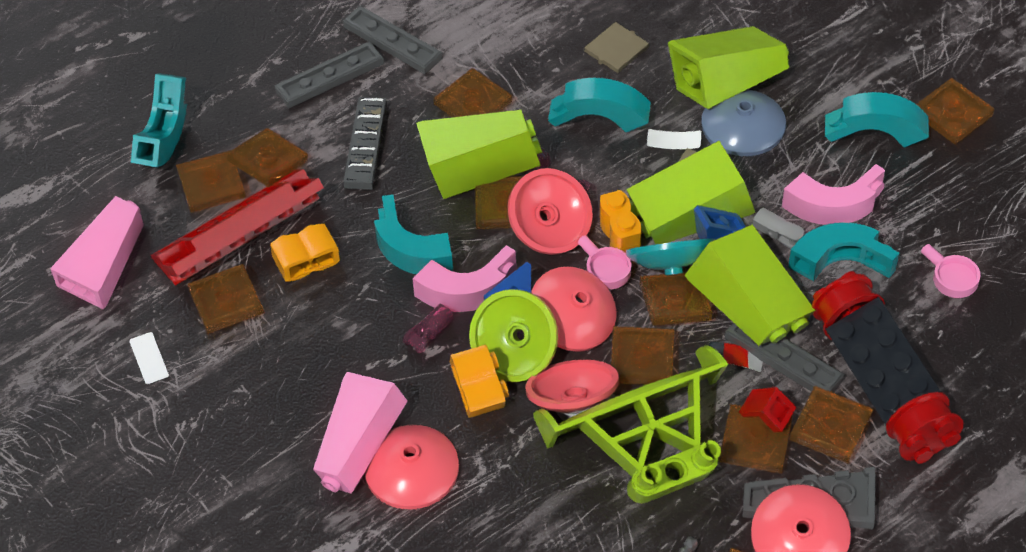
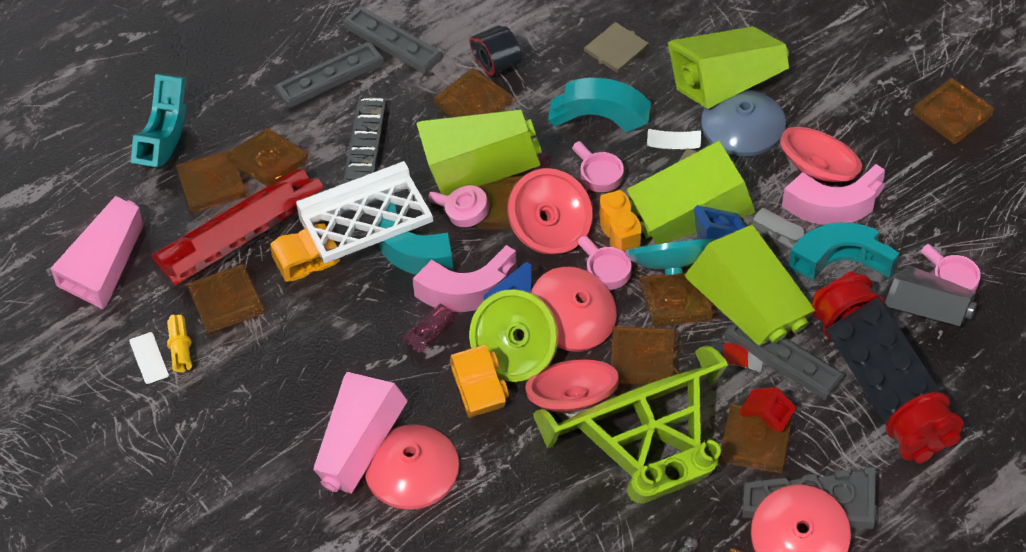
clear orange plate [790,386,873,464] -> none
teal arch [825,92,929,147] -> none
none -> yellow axle [167,314,192,373]
none -> white fence [296,161,433,263]
none -> bright pink piece [428,185,490,227]
none -> black piece [469,25,522,76]
none -> bright pink piece [572,141,624,192]
none -> coral dish [780,127,862,182]
none -> dark grey slope [884,265,978,326]

